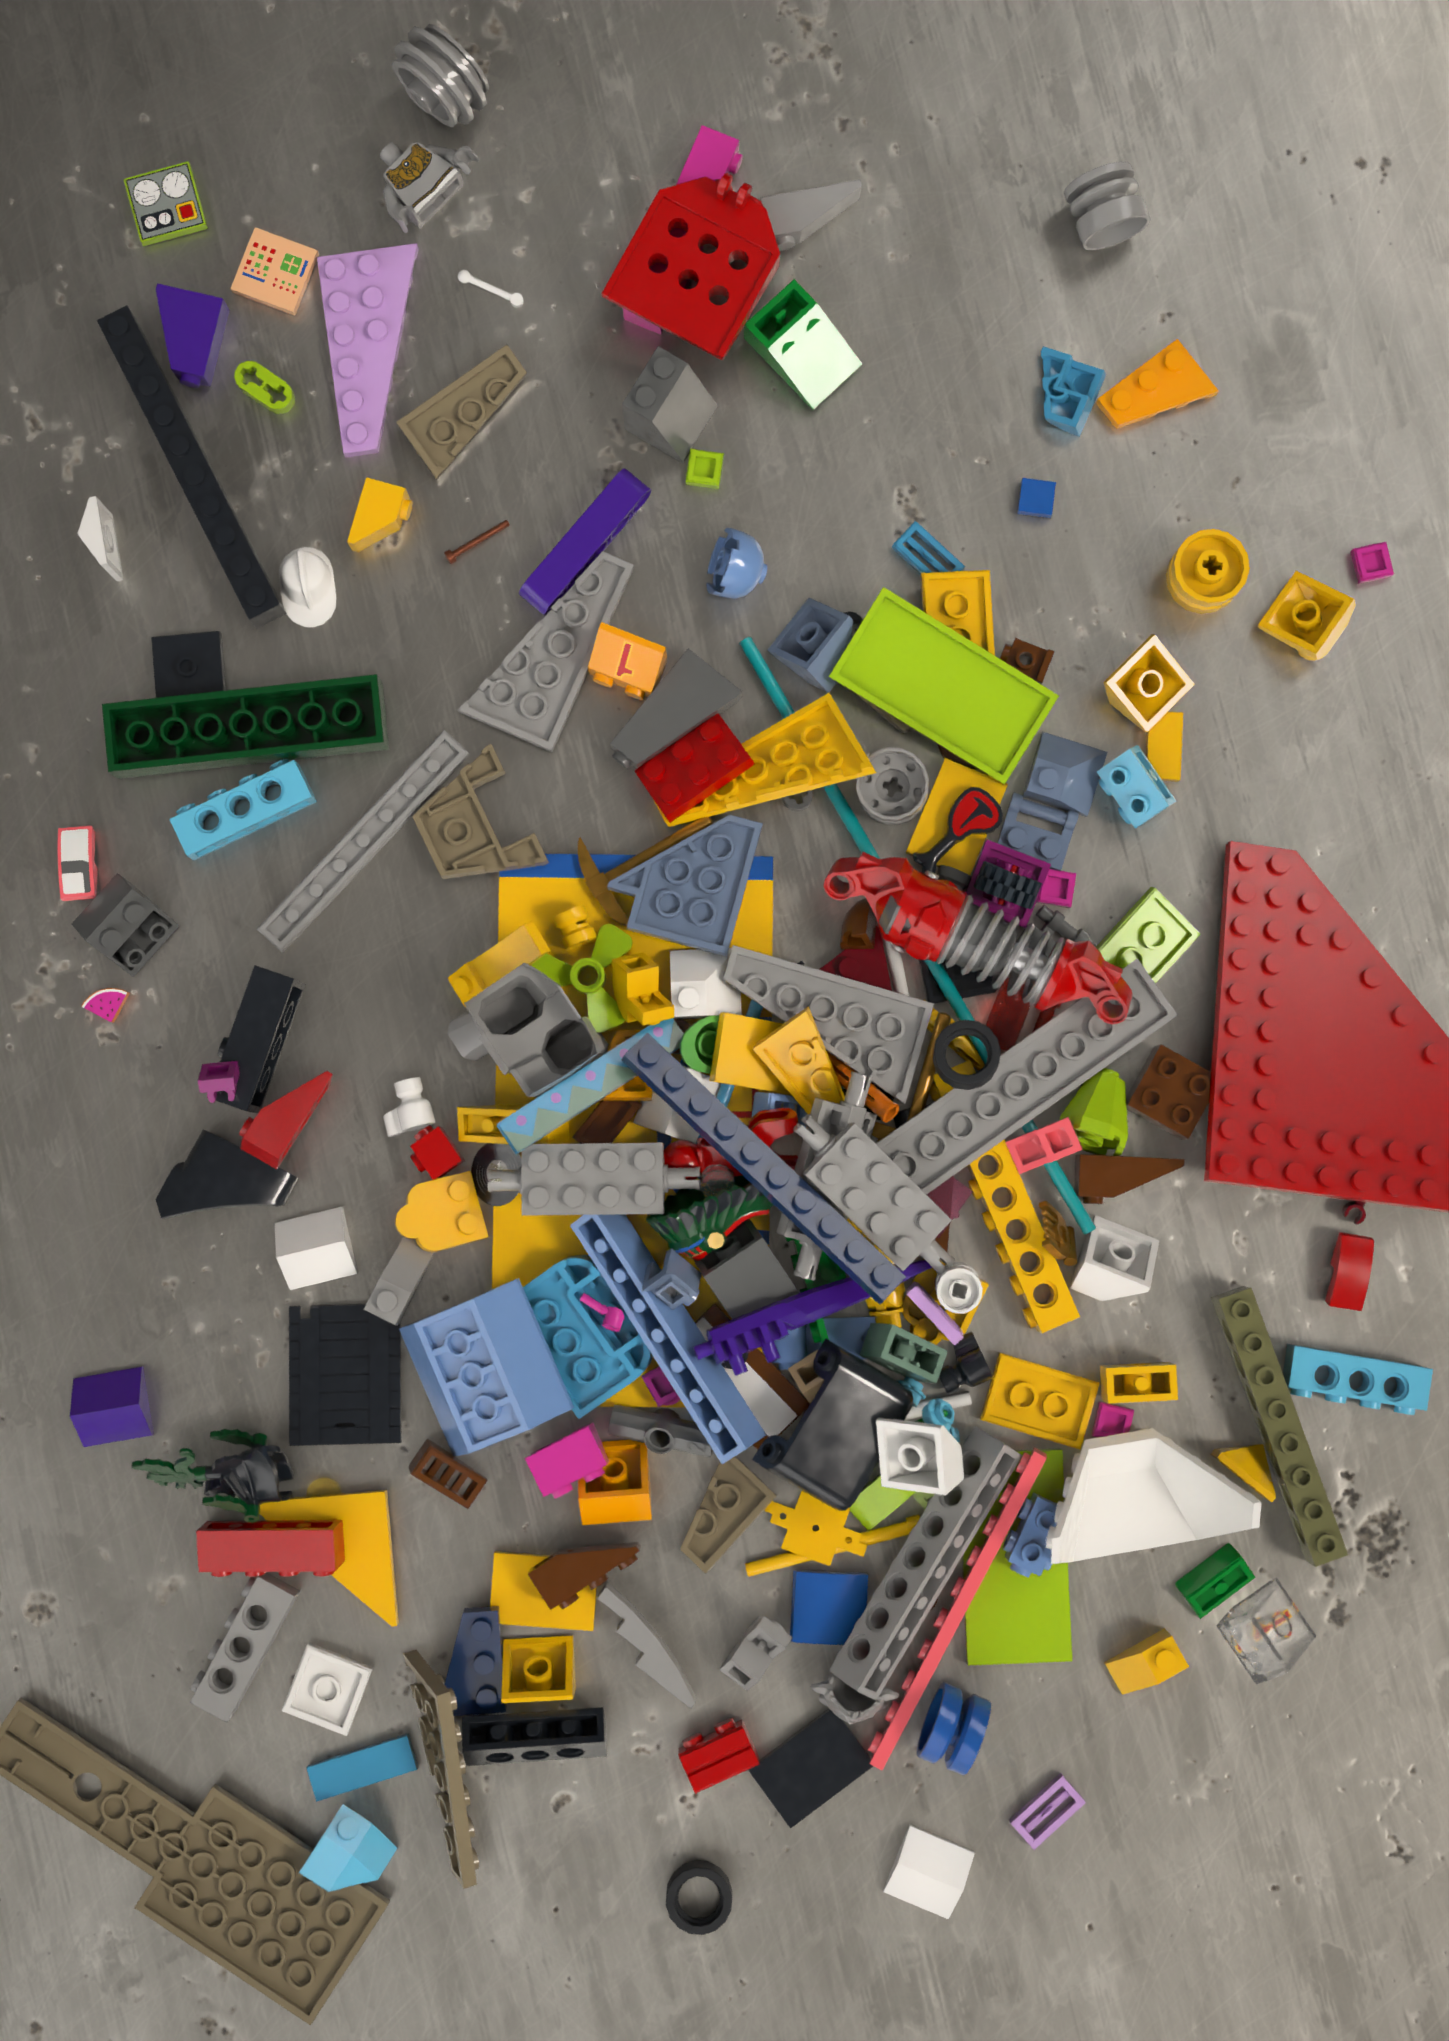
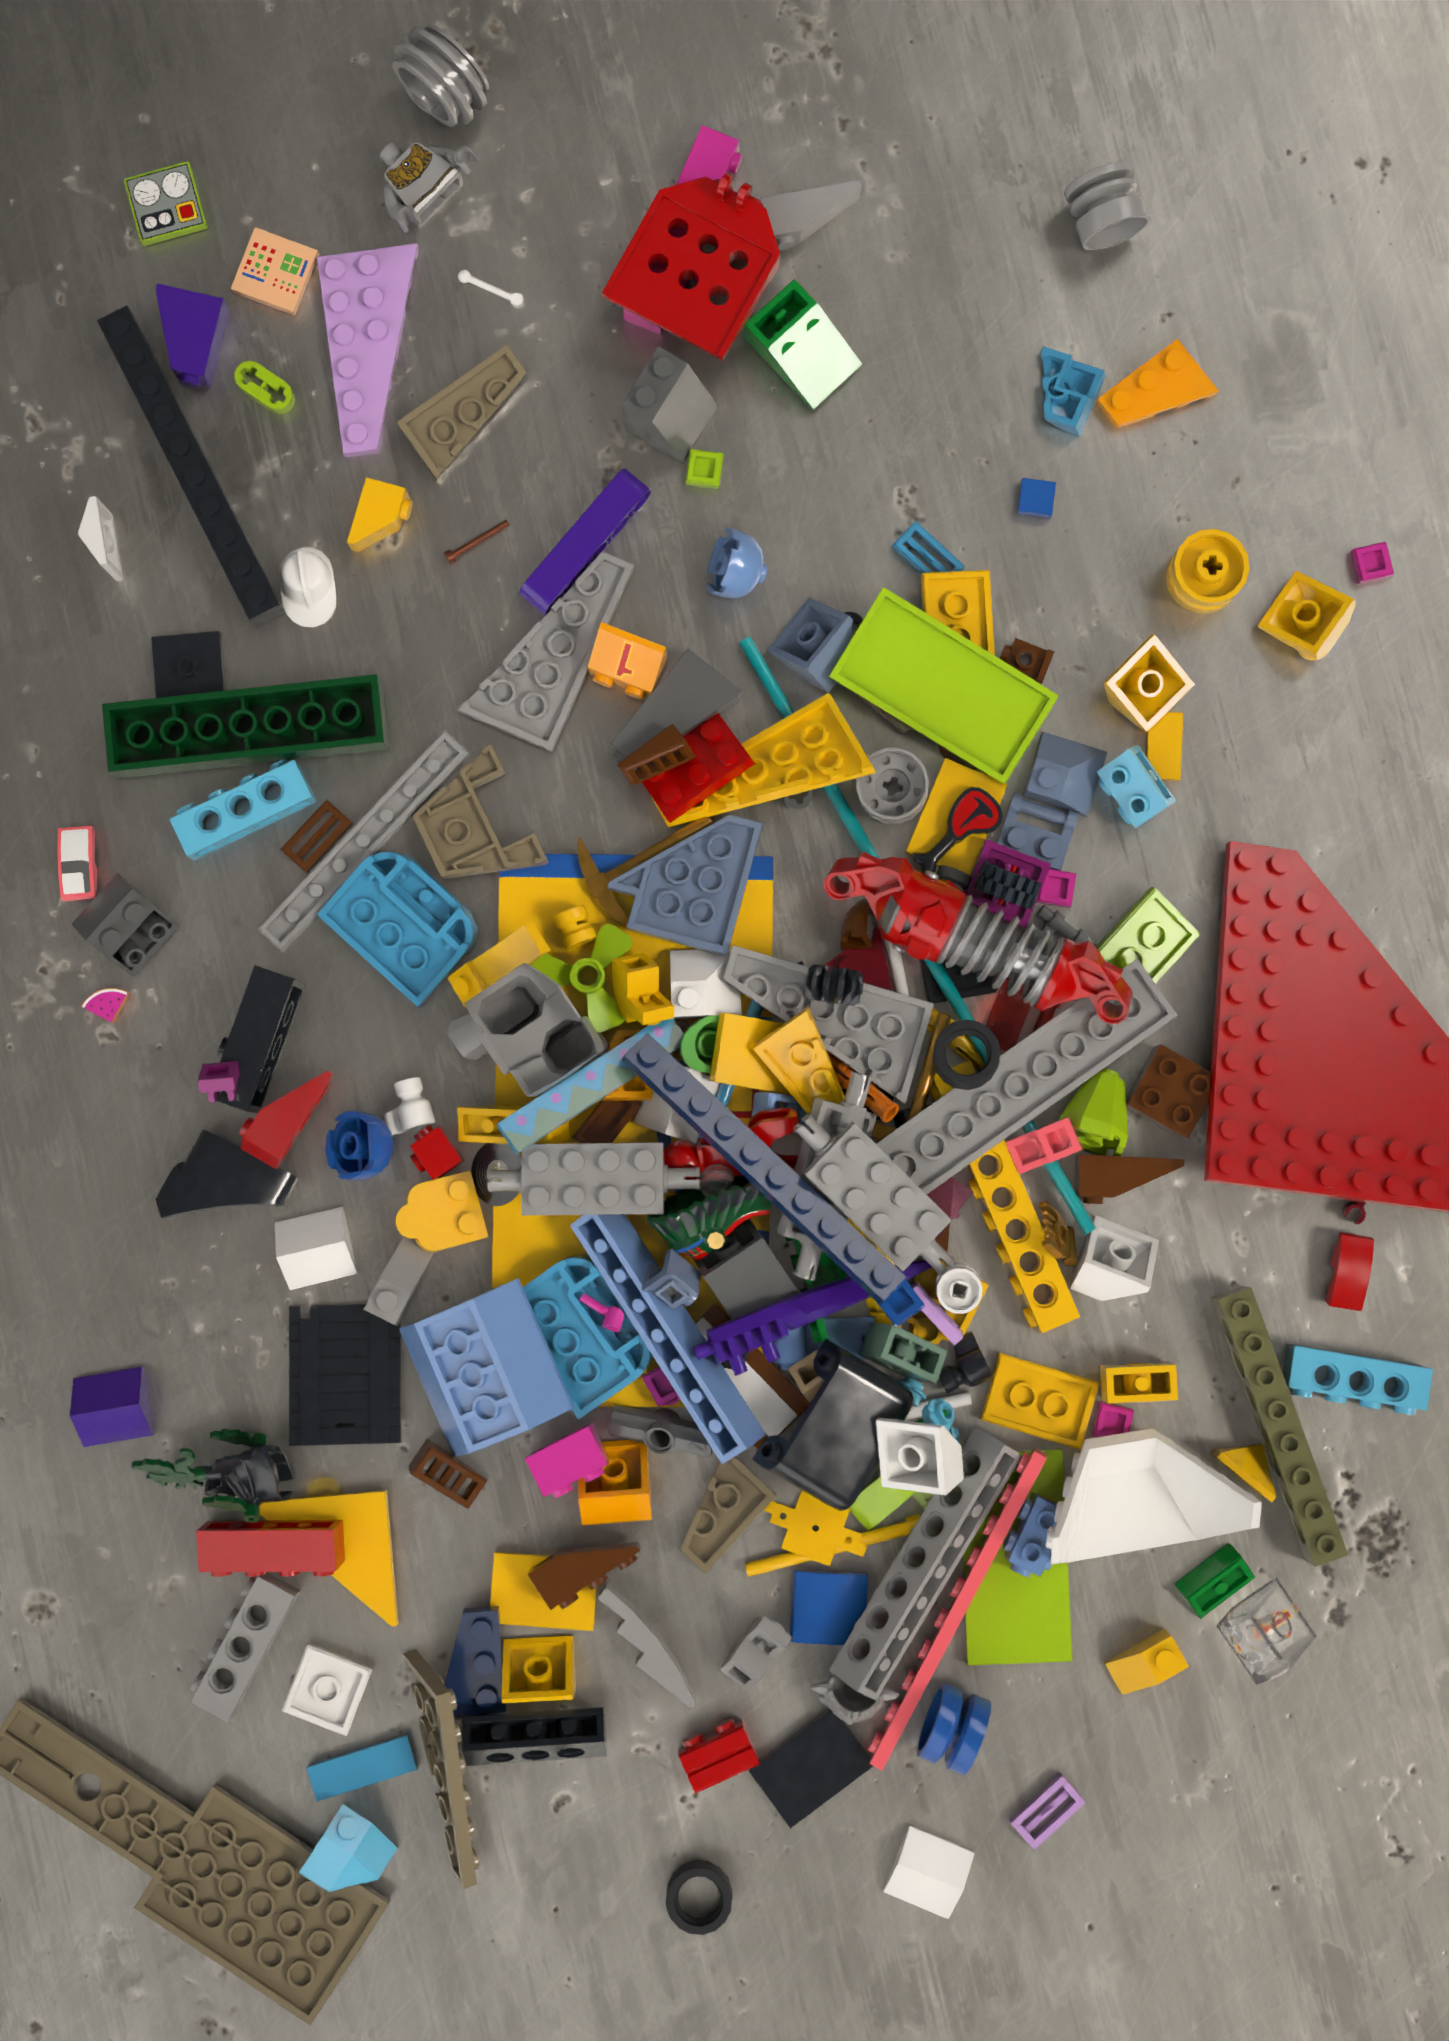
none -> reddish brown tile [280,799,353,873]
none -> dark azure plate [317,851,479,1007]
none -> blue cylinder [325,1111,393,1180]
none -> reddish brown slope [617,724,696,786]
none -> black gear [804,965,864,1006]
none -> blue tile [876,1279,925,1328]

